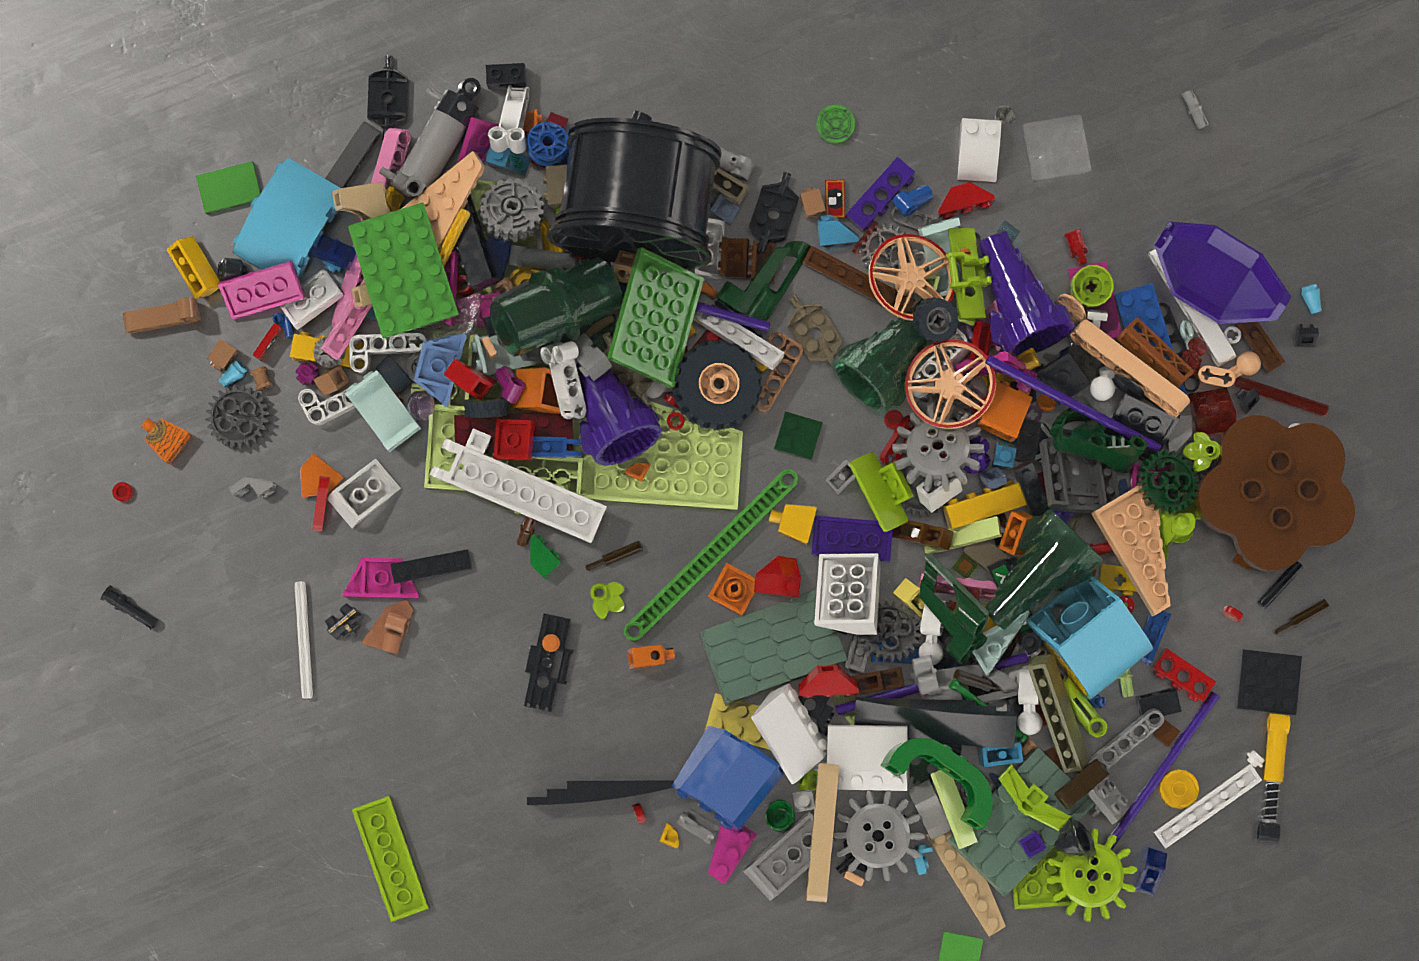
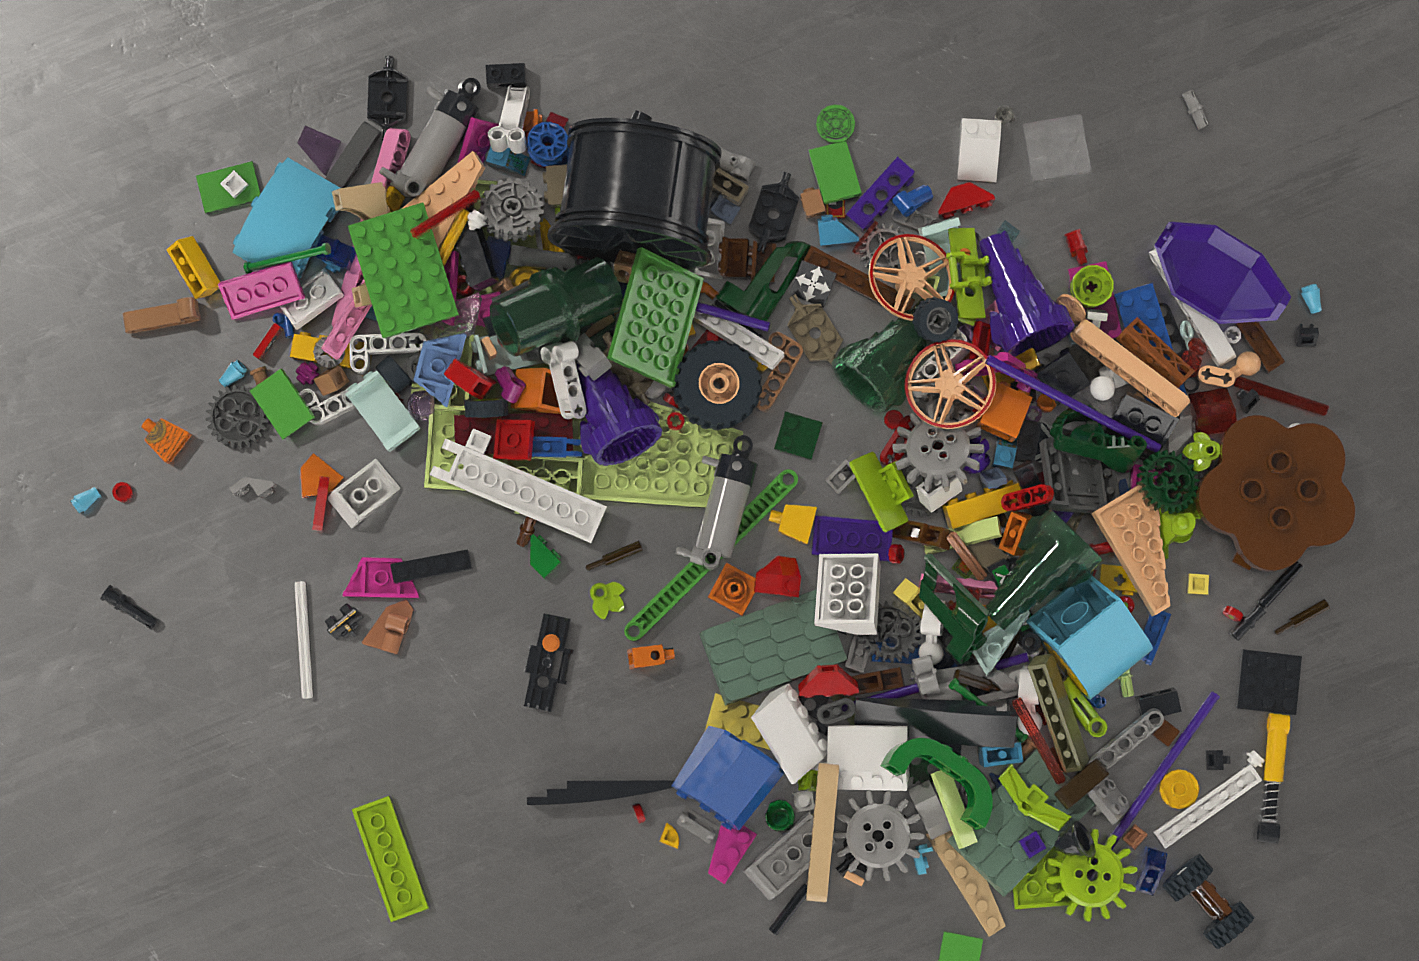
medium nougat brick [207,339,239,371] -> none
black head [218,258,247,281] -> none
orange tile [624,462,651,482] -> none
clear smoke plate [1051,604,1069,625] -> none
black wheel [1112,374,1144,398] -> none
red brick [1151,648,1216,702] -> none
none -> medium azure cone [70,487,101,513]
none -> white plate [220,171,249,199]
none -> green bar [243,243,331,274]
none -> bright green tile [250,368,315,440]
none -> clear purple wing [297,125,341,176]
none -> red axle [410,189,481,239]
none -> white plate [467,209,487,230]
none -> light grey piece [675,435,758,570]
none -> black axle [769,884,807,935]
none -> black sticker [790,260,837,308]
none -> bright green tile [808,141,862,205]
none -> dark grey plate [816,698,855,724]
none -> red tile [888,544,905,564]
none -> nougat axle [946,532,987,581]
none -> red beam [1001,484,1054,512]
none -> clear red axle [1012,697,1066,785]
none -> nougat slope [1122,824,1148,851]
none -> black plate [1162,854,1255,949]
none -> light yellow plate [1187,573,1209,595]
none -> black tile [1206,750,1230,770]
none -> black pin [1230,604,1266,641]

